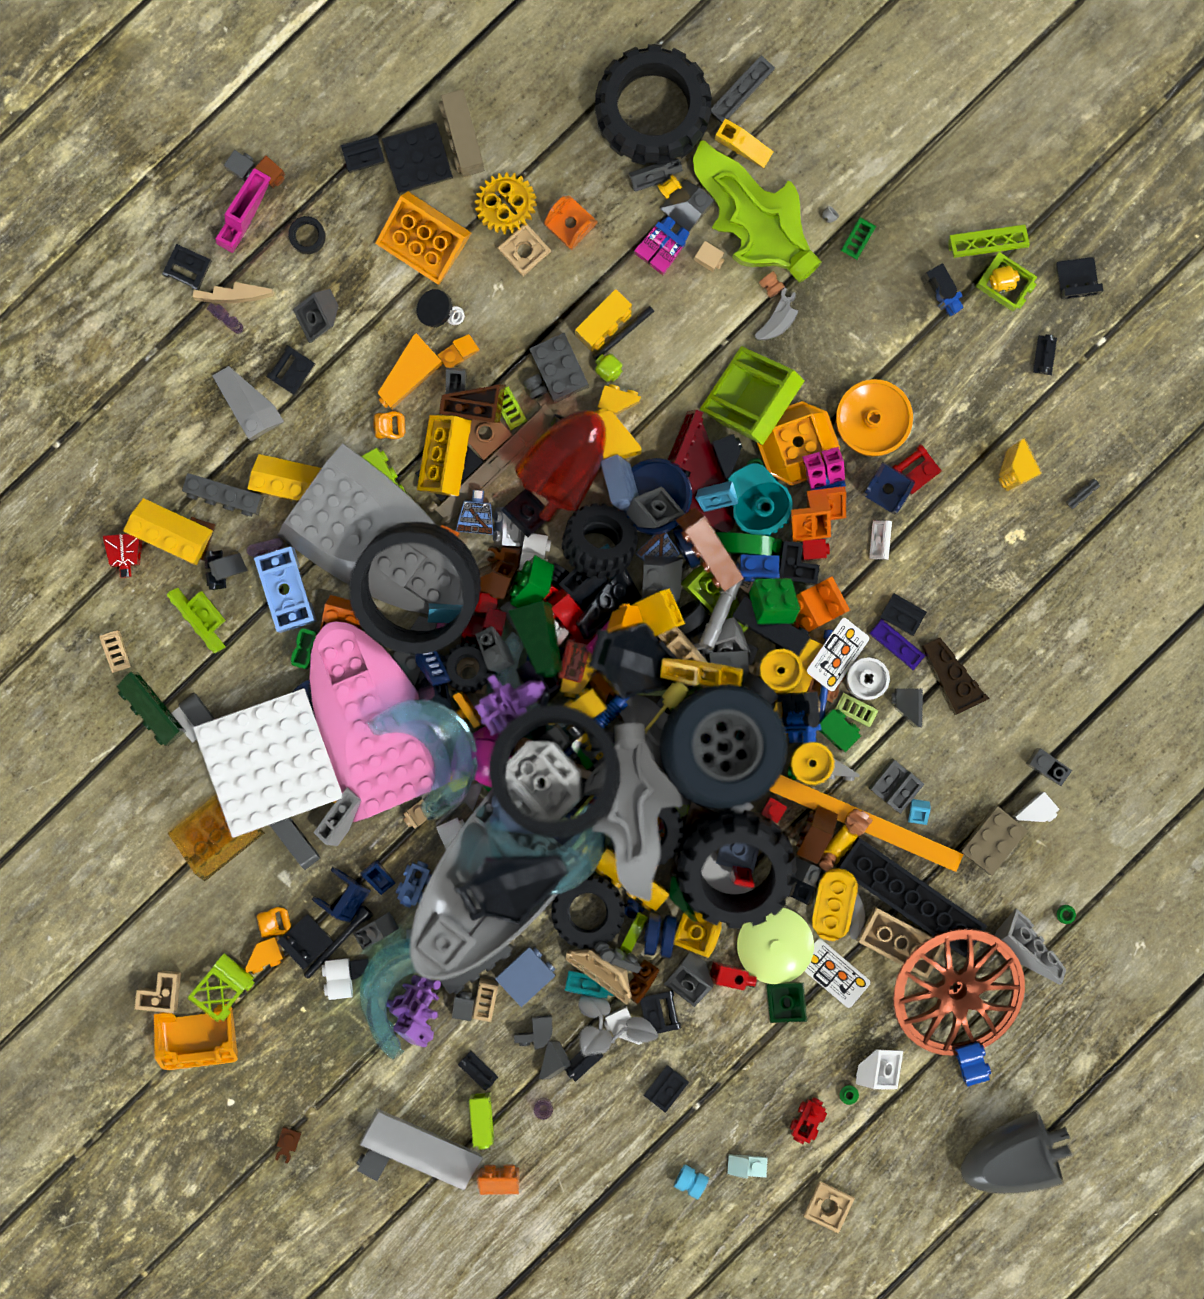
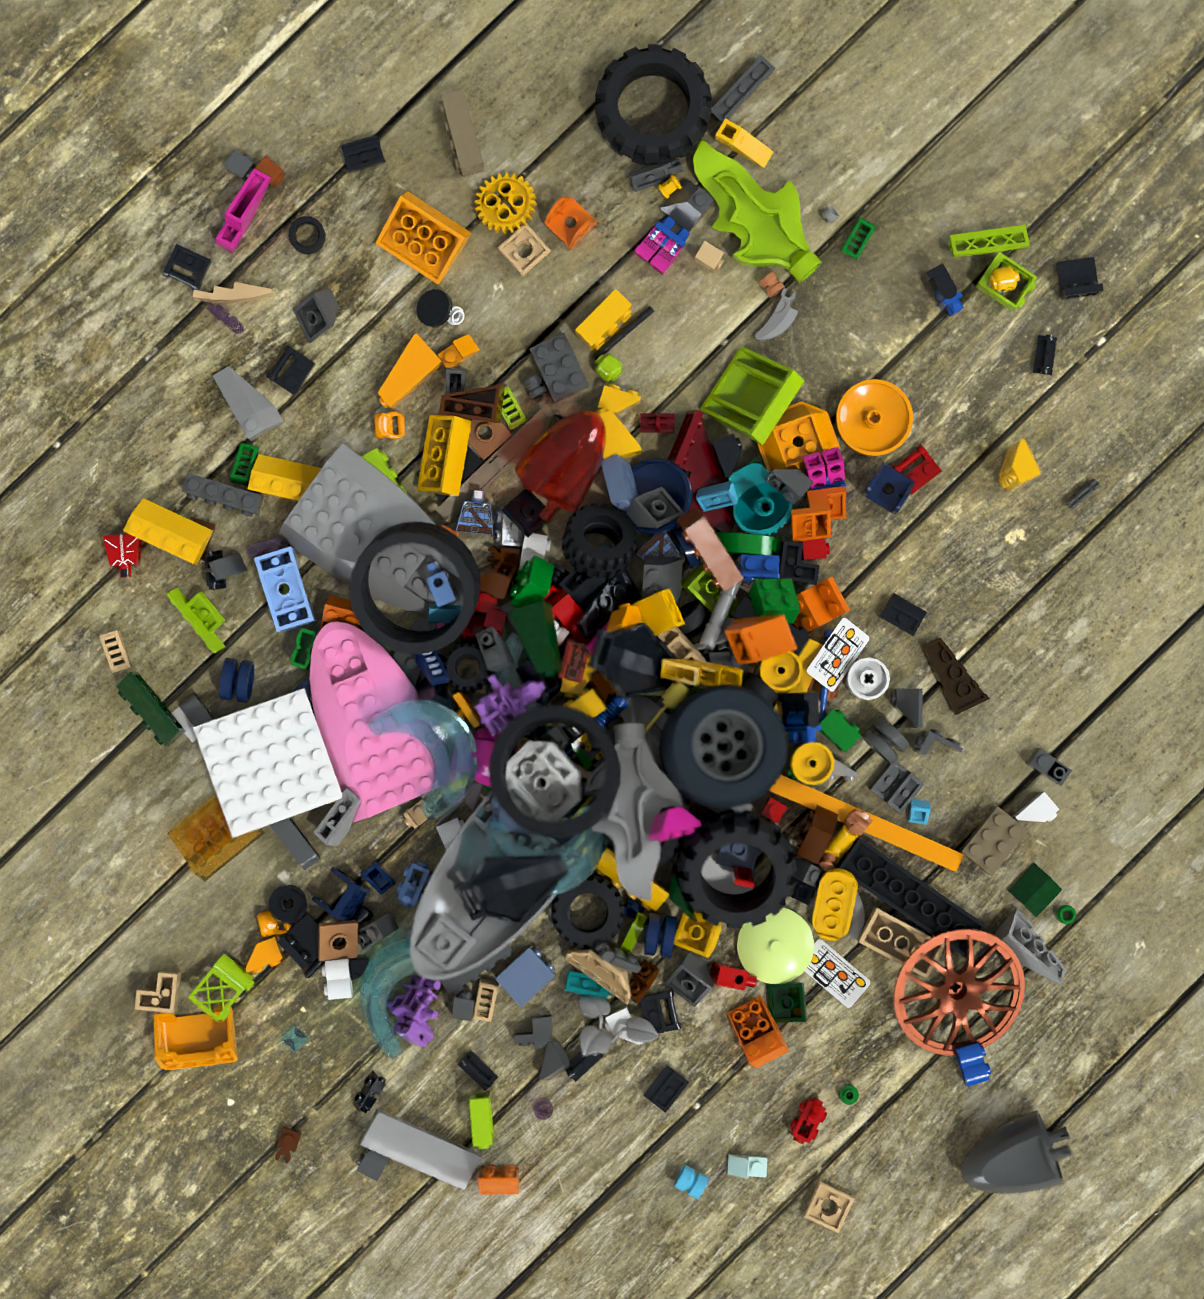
black plate [382,122,453,194] -> none
yellowish green slope [835,693,879,727] -> none
white slope [856,1050,903,1089] -> none
white plate [869,521,892,560] -> none
dark purple tile [869,619,926,670] -> none
none -> dark blue wheel [219,658,255,703]
none -> green slope [230,442,259,486]
none -> black plate [268,885,307,925]
none -> clear light blue tile [281,1026,309,1053]
none -> medium nougat piece [318,920,358,961]
none -> black hinge [353,1071,386,1113]
none -> medium blue torso [426,561,460,607]
none -> dark red hips [640,413,675,433]
none -> dark pink slope [649,807,702,842]
none -> orange slope [725,614,797,664]
none -> orange slope [727,995,790,1069]
none -> dark grey slope [765,469,814,505]
none -> dark grey wheel [861,716,910,765]
none -> dark grey bracket [913,729,963,755]
none -> dark green slope [1008,863,1062,918]

